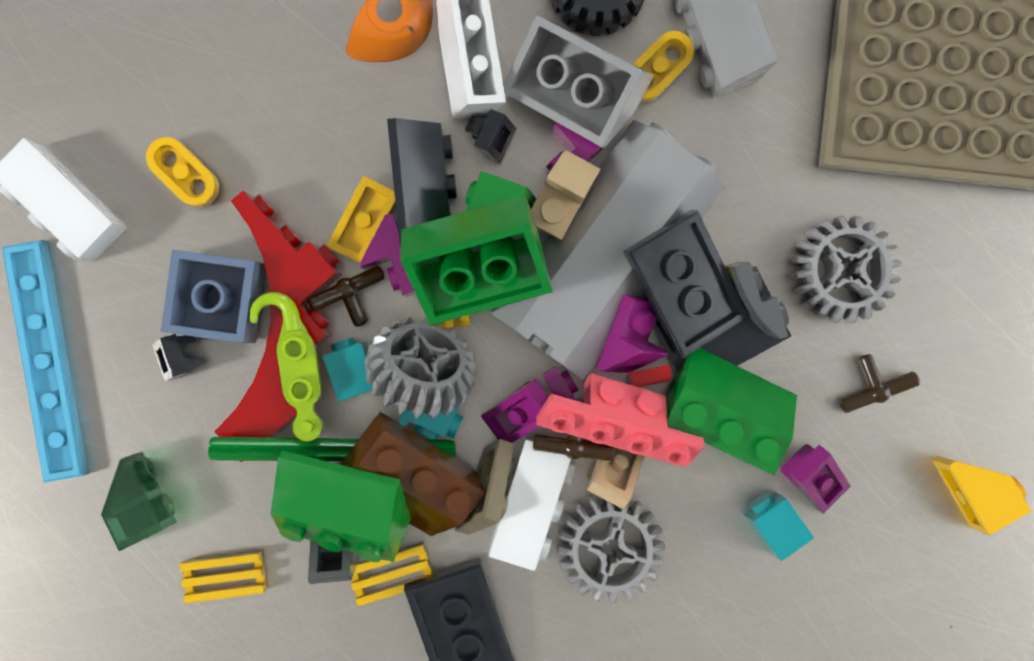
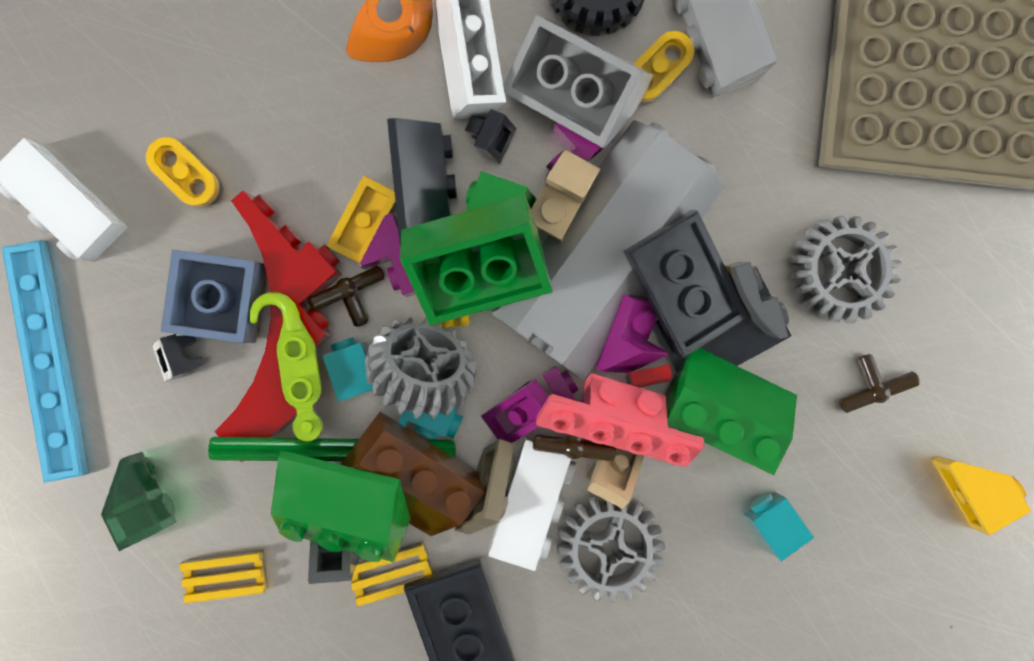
magenta slope [781,444,851,514] -> none

